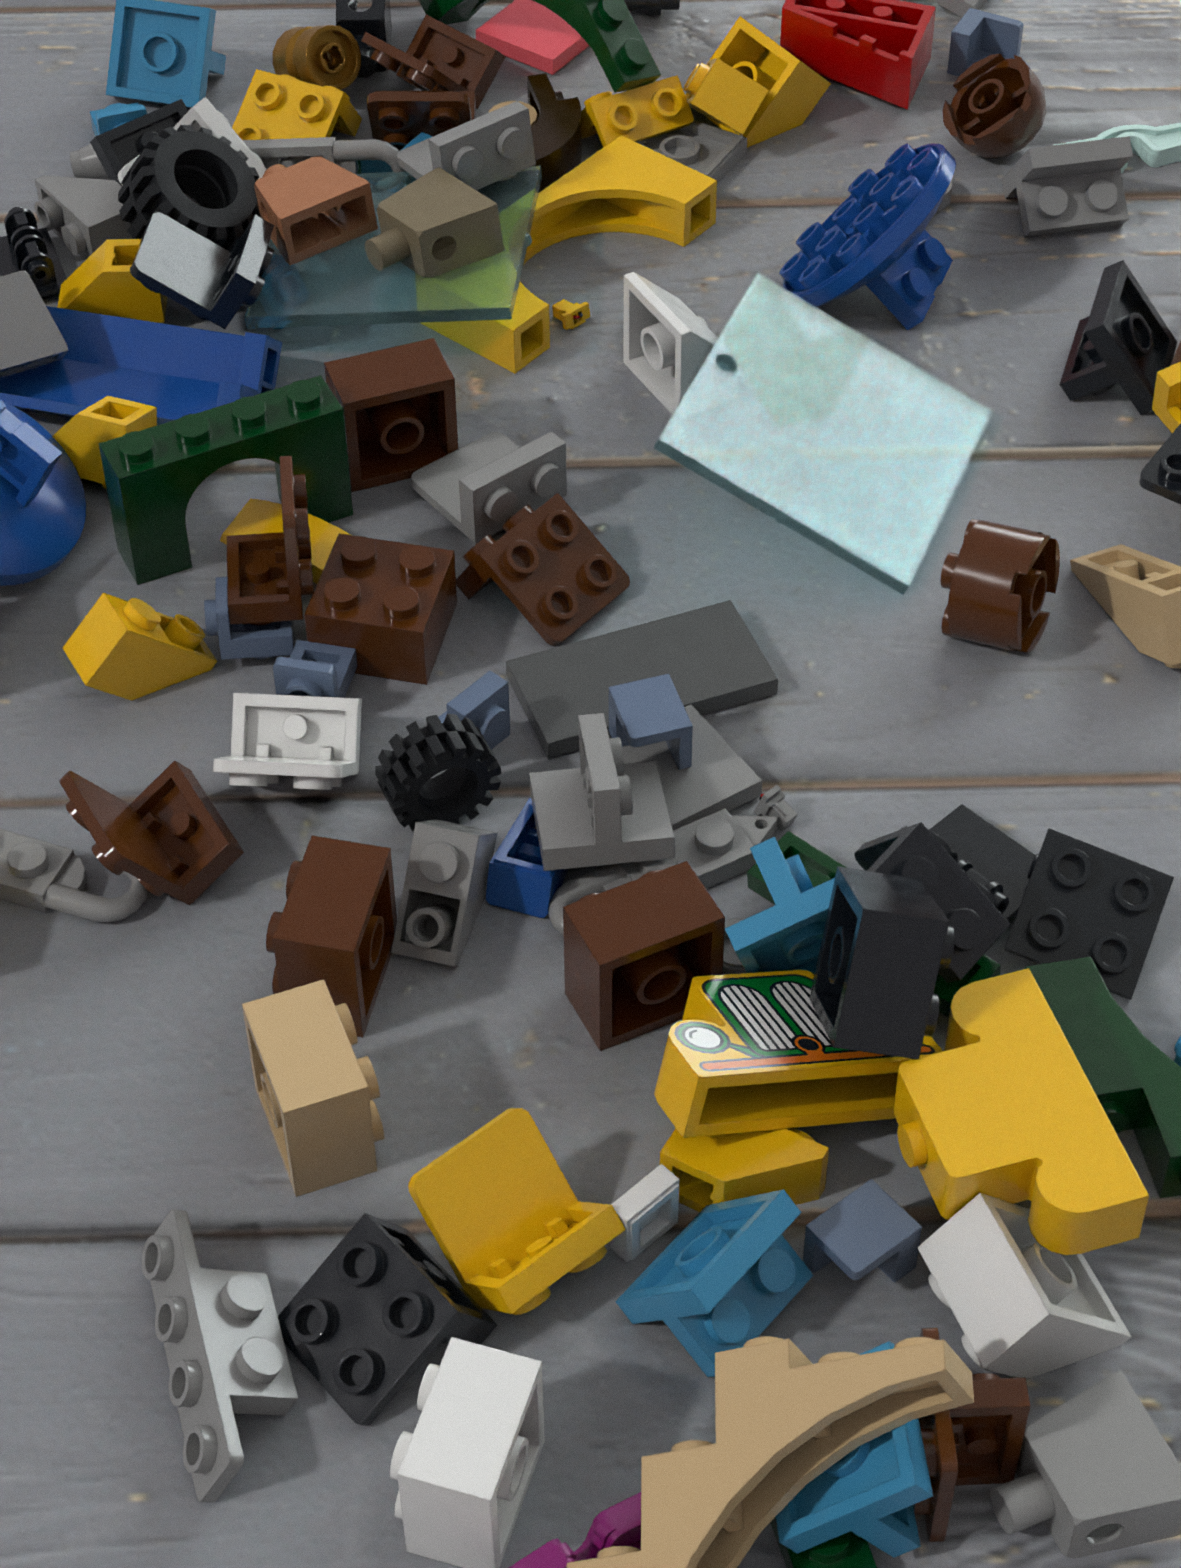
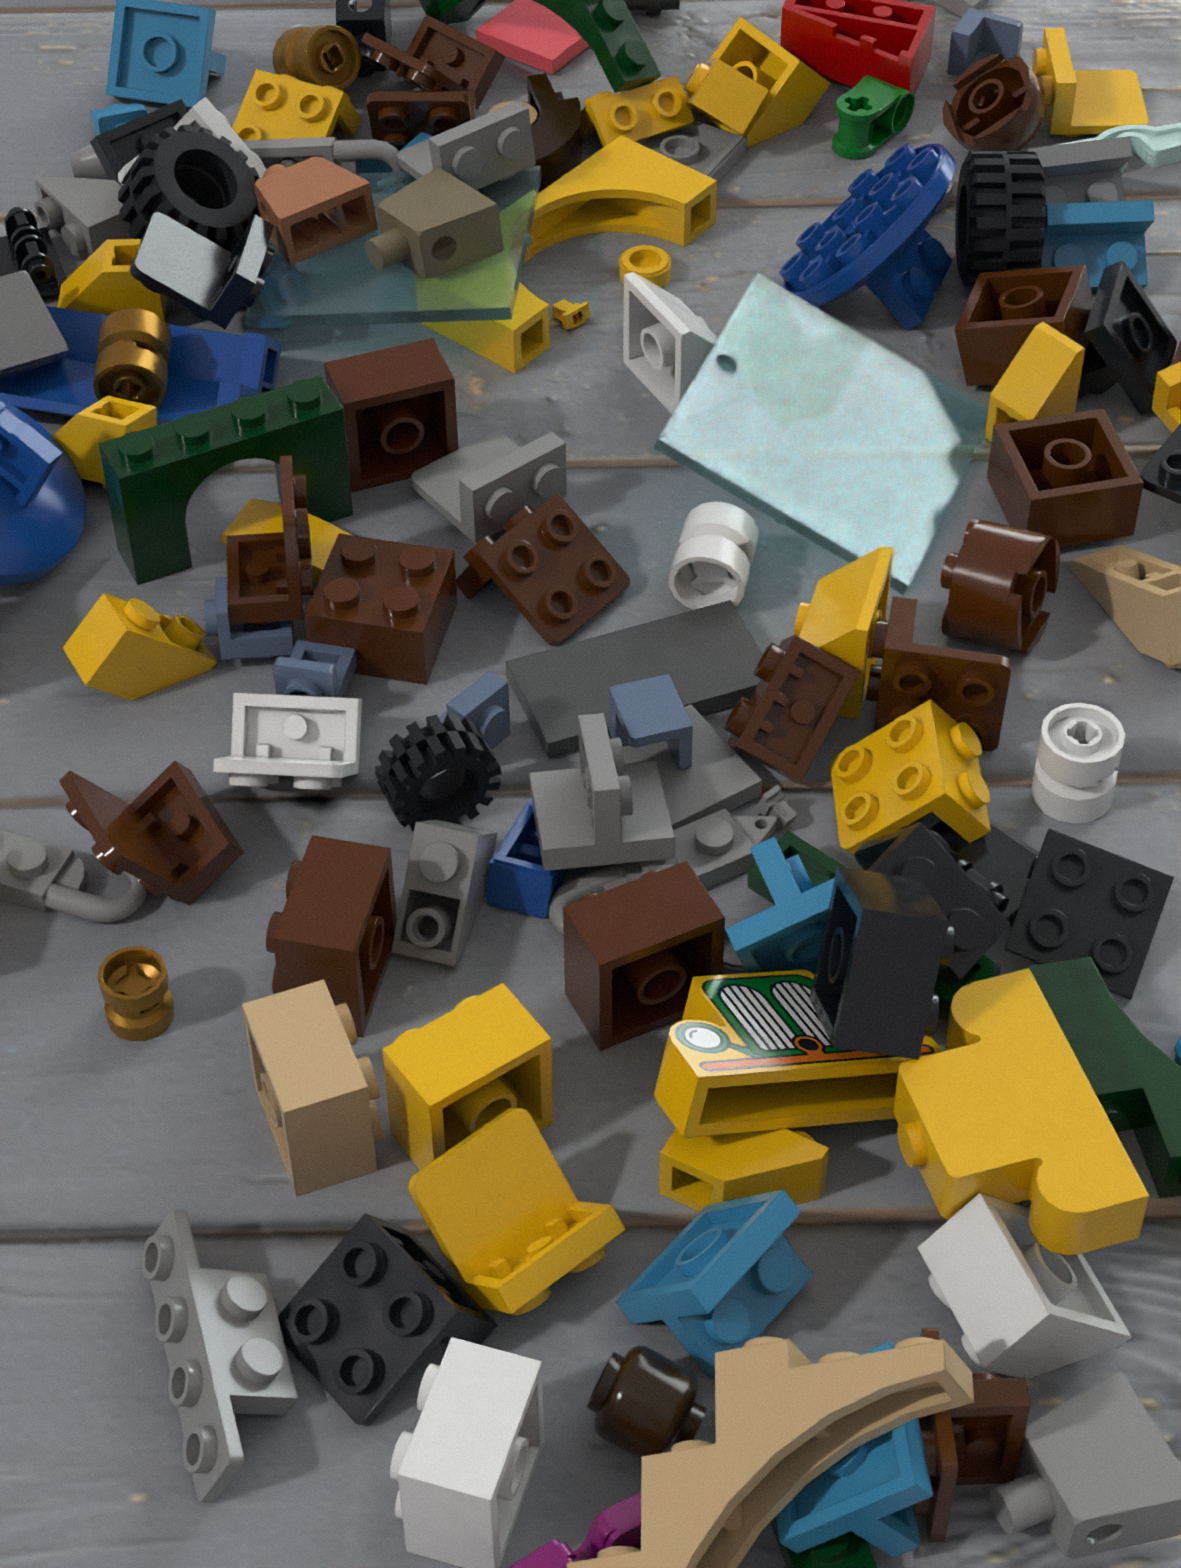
white tile [609,1164,679,1262] -> none
sand blue panel [803,1179,922,1283] -> none
none -> pearl gold wheel [93,308,172,407]
none -> pearl gold wheel [98,946,174,1041]
none -> yellow brick [382,983,554,1170]
none -> dark brown head [586,1345,707,1458]
none -> yellow tile [619,245,671,288]
none -> white wheel [669,501,759,610]
none -> reddish brown bracket [724,635,860,783]
none -> yellow slope [794,546,894,720]
none -> yellow bracket [830,699,991,855]
none -> green piece [832,75,915,160]
none -> reddish brown bracket [866,596,1012,752]
none -> reddish brown brick [954,265,1093,388]
none -> black tyre [955,151,1046,286]
none -> yellow slope [985,322,1085,442]
none -> reddish brown brick [987,409,1144,547]
none -> white wheel [1031,703,1125,824]
none -> yellow bracket [1032,28,1149,137]
none -> dark azure bracket [1040,200,1154,292]

